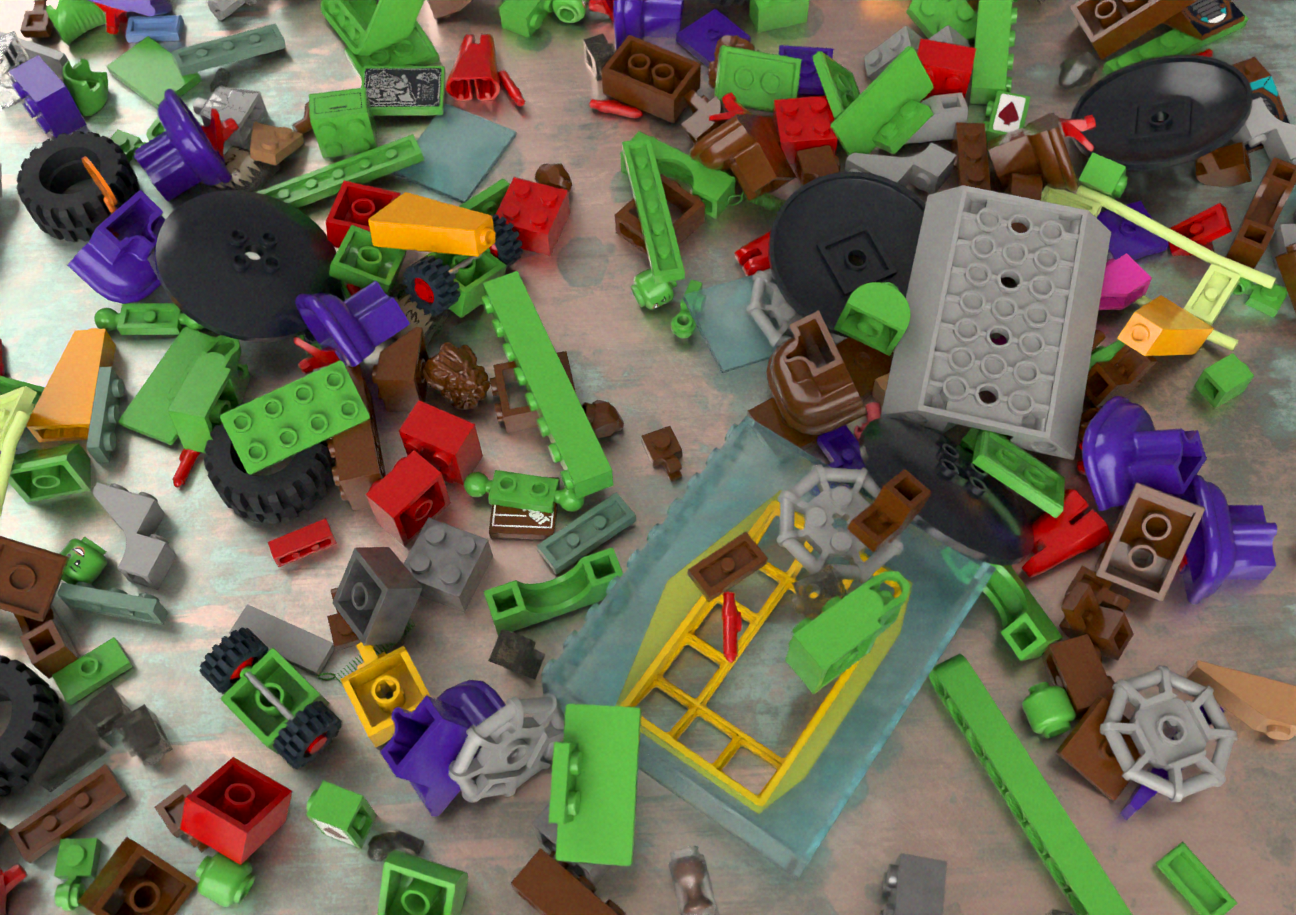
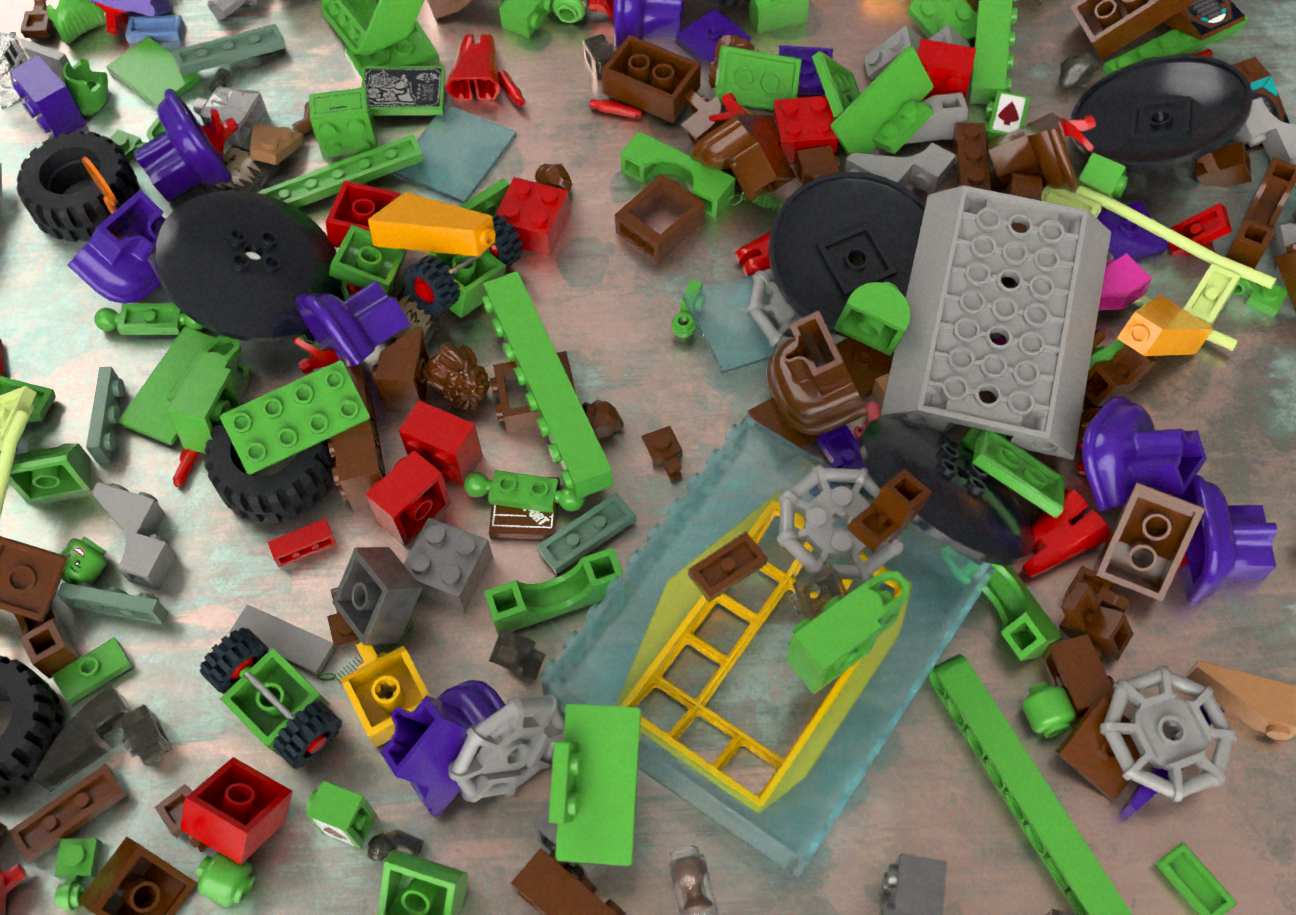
light orange slope [26,328,116,442] -> none
bright green plate [622,138,685,284] -> none
bright green head [631,268,677,310] -> none
red piece [721,592,742,663] -> none
bright green brick [1194,353,1255,408] -> none

